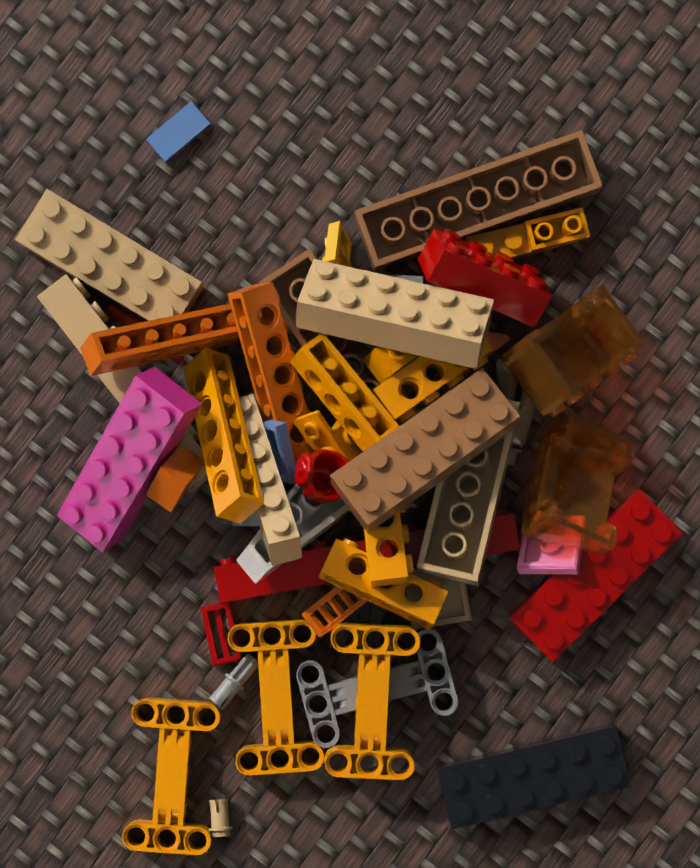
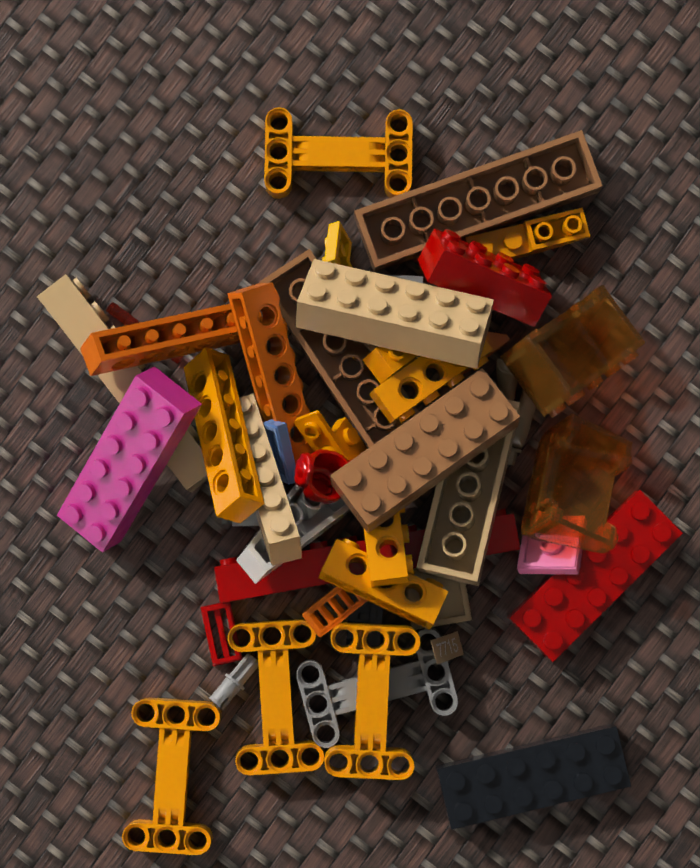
tan brick [15,189,204,321] -> none
medium blue tile [146,101,211,163] -> none
orange slope [146,444,205,513] -> none
tan pin [208,799,233,837] -> none
light orange brick [290,333,399,452] -> none
none -> light orange beam [264,107,413,199]
none -> tan sticker [431,631,464,665]

